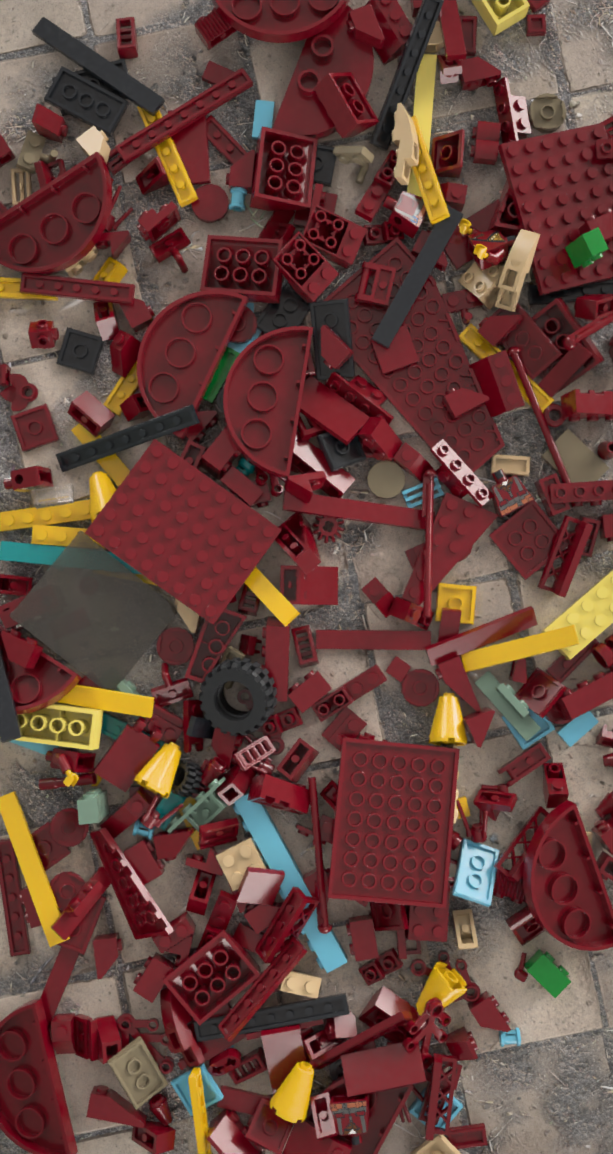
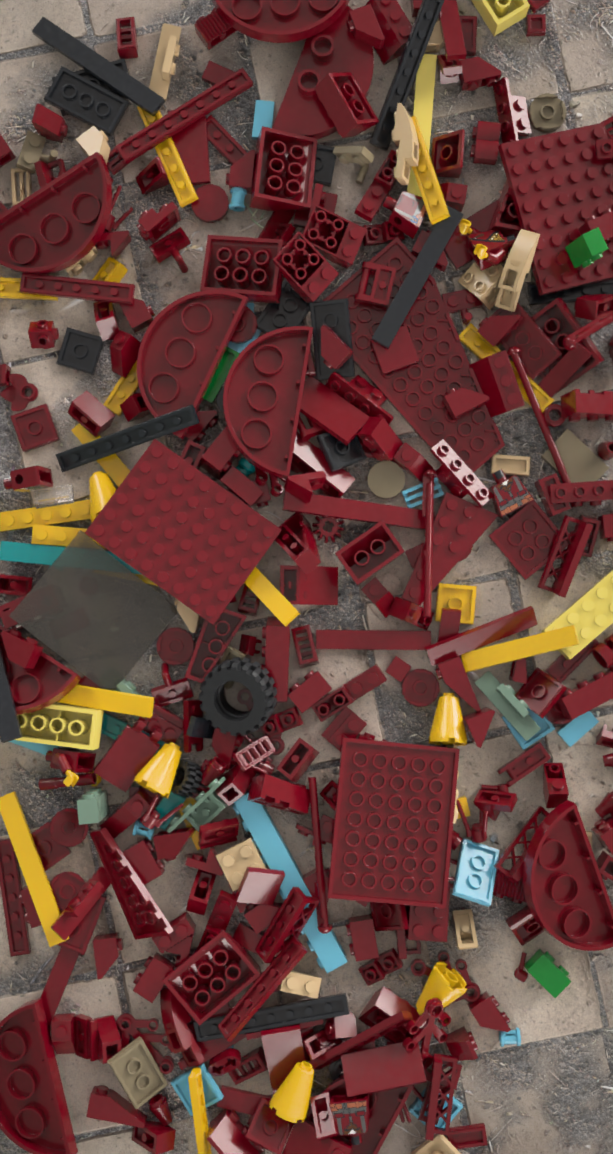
none -> tan bracket [149,23,181,101]
none -> dark red slope [335,520,405,586]

